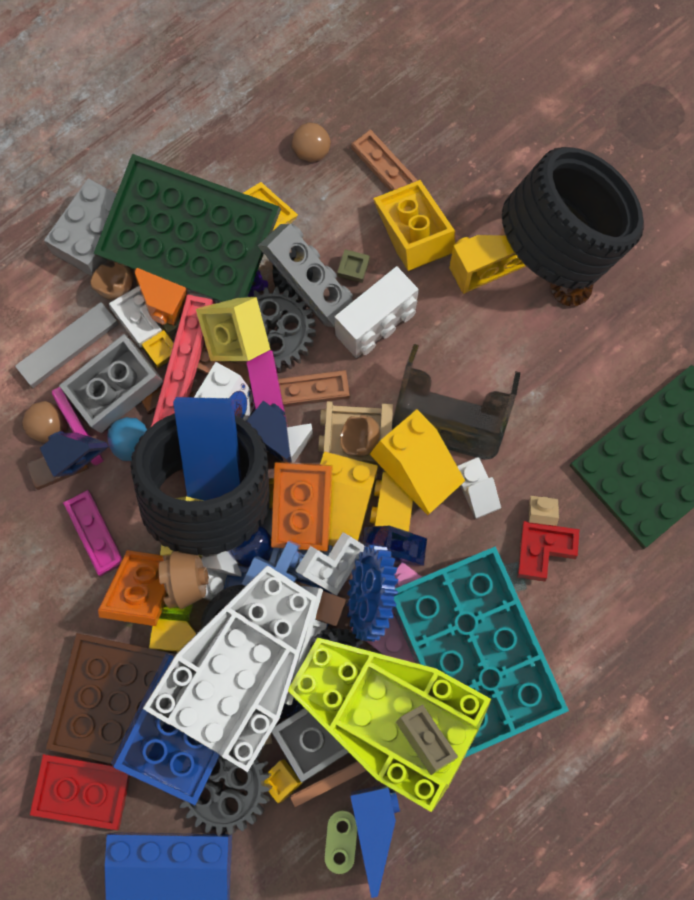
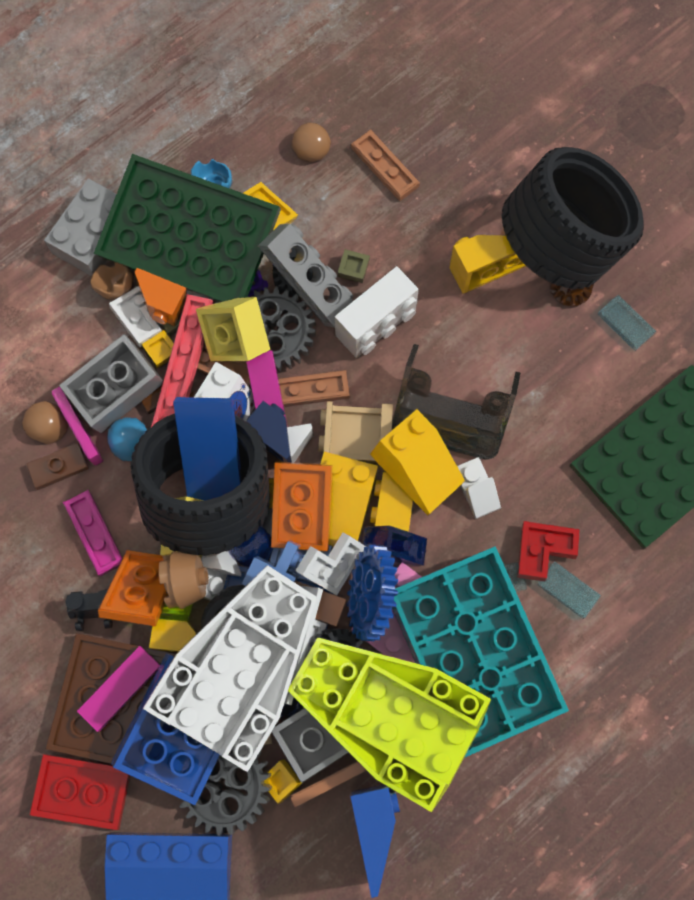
light grey tile [15,302,118,388] -> none
dark blue slope [40,431,109,477] -> none
yellowish green plate [325,810,357,874] -> none
medium nougat hair [340,415,381,457] -> none
yellow slope [373,180,455,271] -> none
dark tan plate [396,705,458,775] -> none
tan plate [529,496,559,526] -> none
none -> black piece [65,589,113,632]
none -> dark pink tile [77,646,160,732]
none -> dark azure hair [191,159,232,188]
none -> clear light blue tile [537,561,601,619]
none -> clear light blue tile [598,295,656,351]

